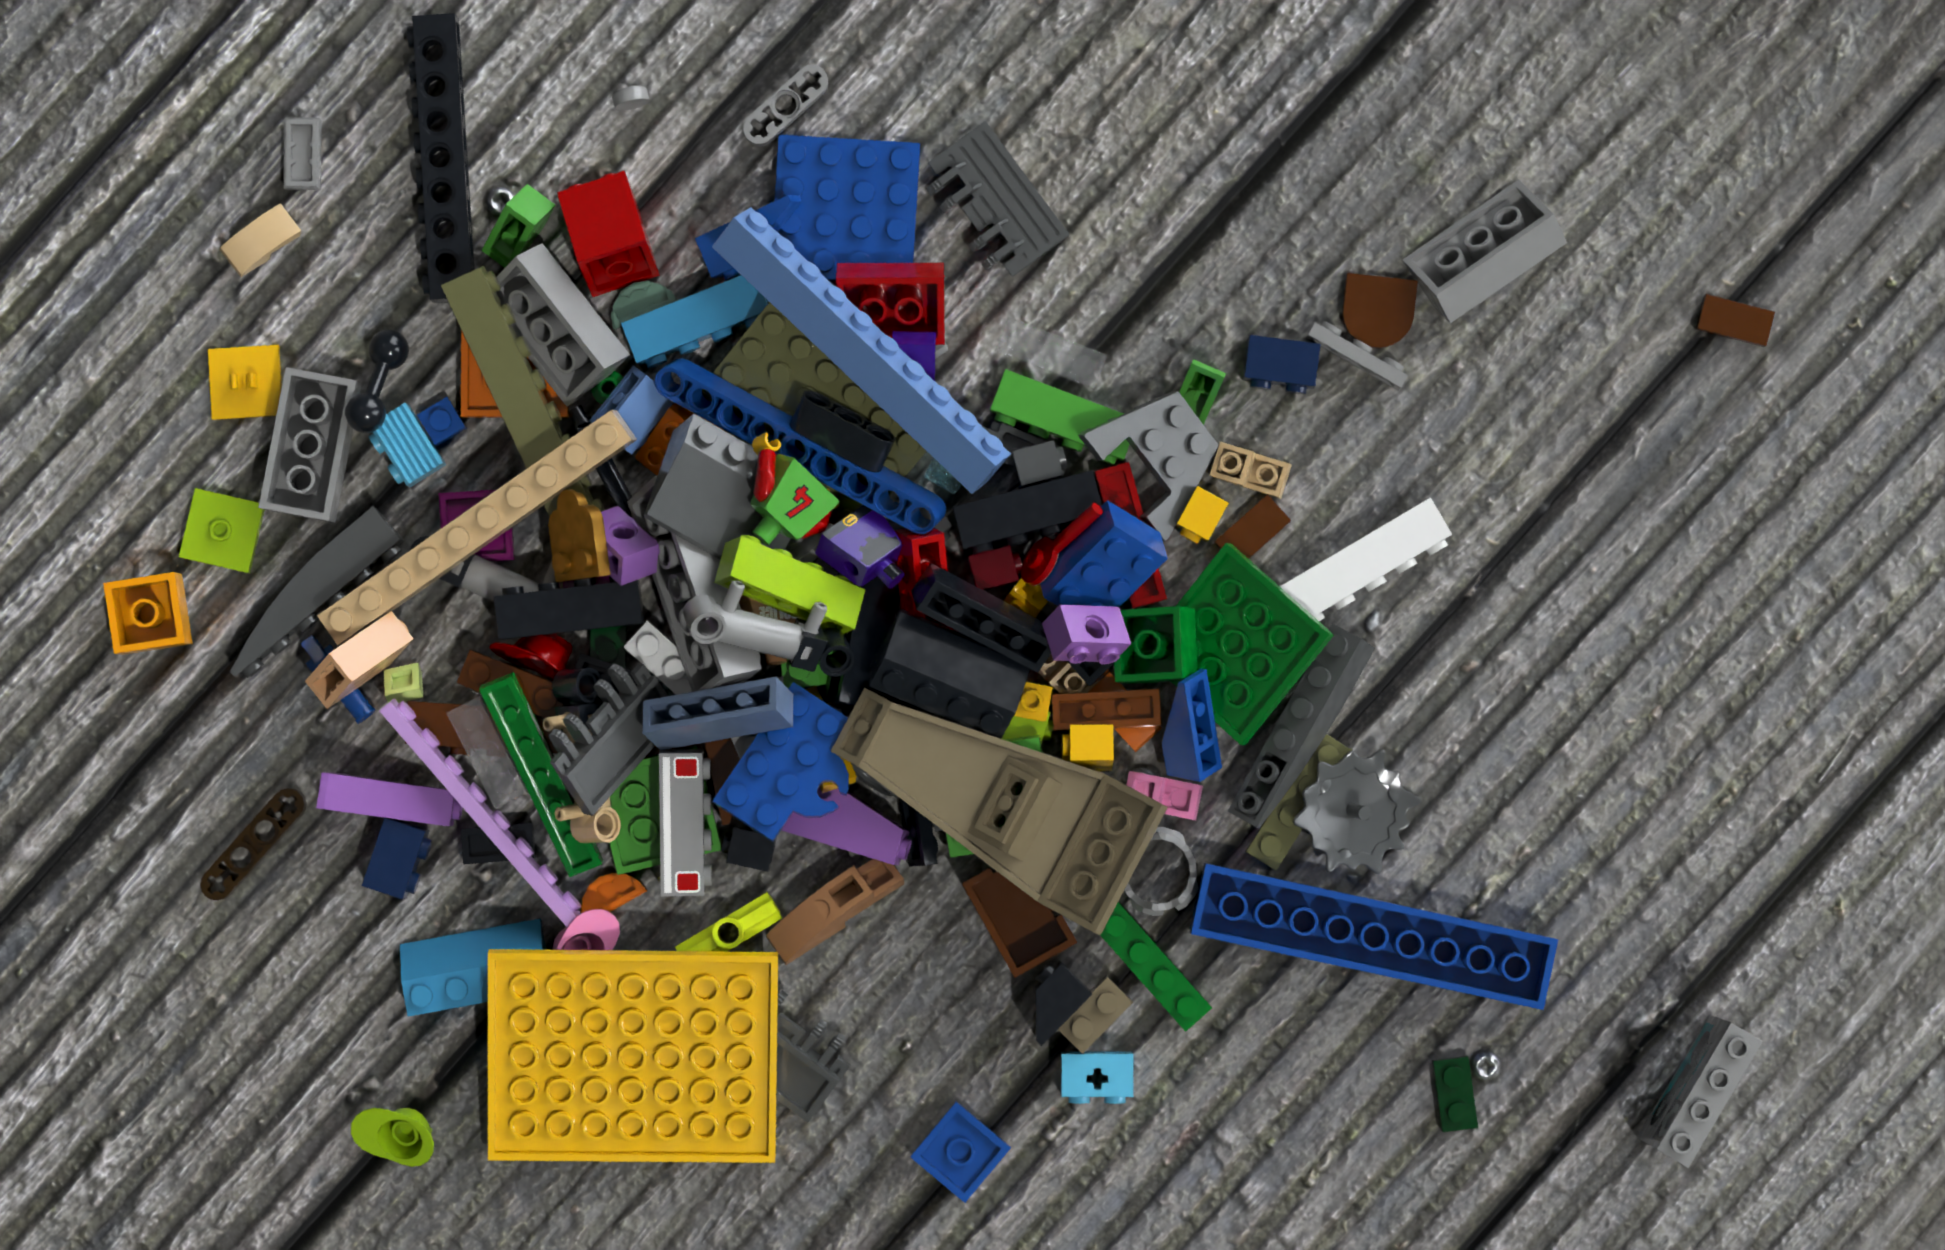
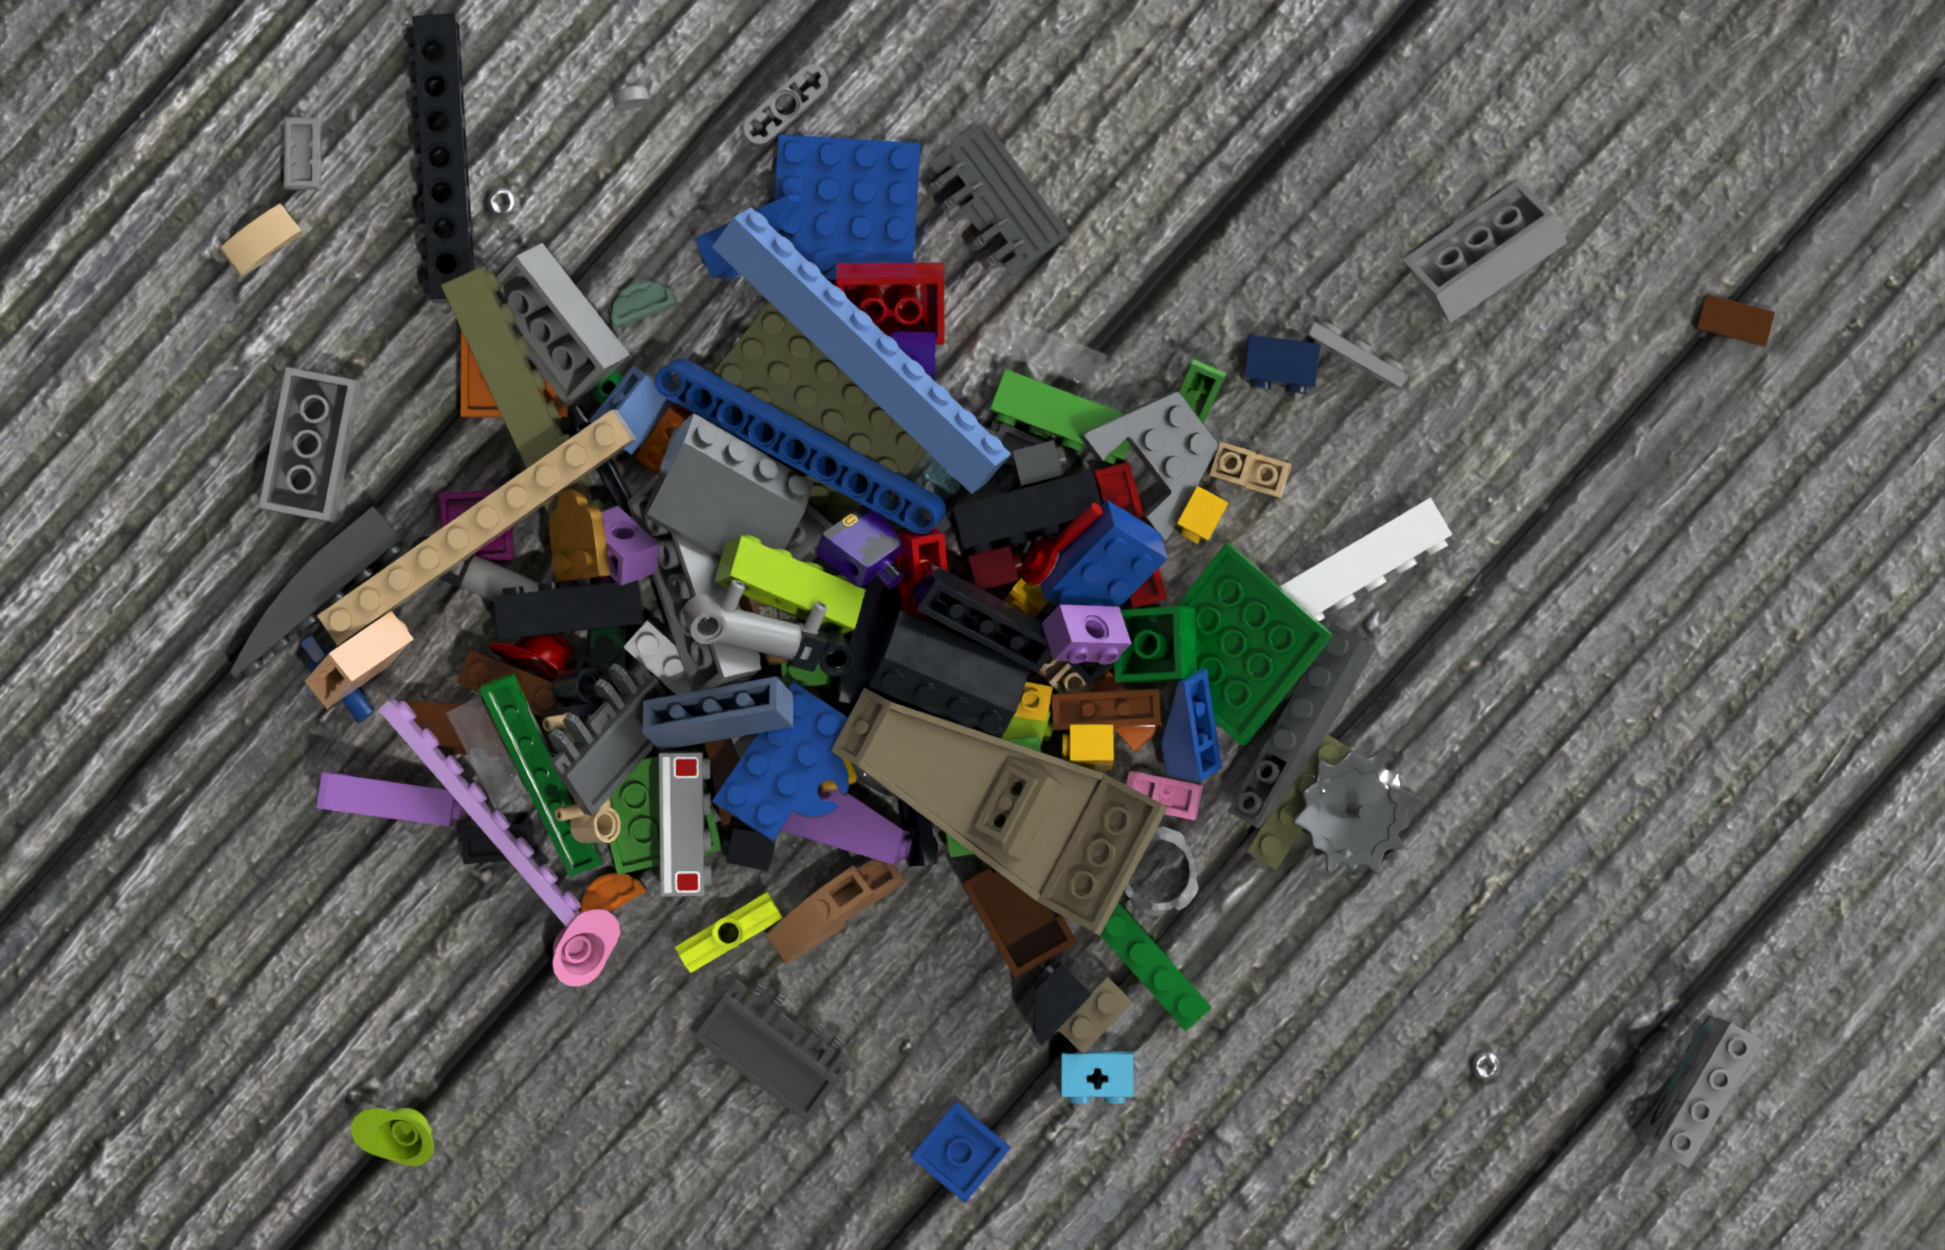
light orange brick [103,572,193,655] -> none
lime plate [179,488,265,574] -> none
dark brown beam [200,788,307,900] -> none
yellow piece [208,345,282,420] -> none
black piece [345,330,409,433] -> none
dark blue brick [362,818,432,899] -> none
medium azure brick [368,403,446,487] -> none
yellowish green plate [383,663,423,703] -> none
dark azure slope [400,918,546,1017] -> none
blue plate [417,397,467,446] -> none
bright green slope [481,184,556,268] -> none
yellow plate [488,949,778,1163] -> none
red slope [557,170,660,297] -> none
dark azure brick [621,275,768,368] -> none
bright green torso [751,432,840,546] -> none
black beam [789,391,896,472] -> none
blue brick [1189,863,1558,1010] -> none
reddish brown tile [1214,494,1291,559] -> none
reddish brown tile [1342,273,1418,349] -> none
dark green plate [1432,1056,1478,1132] -> none

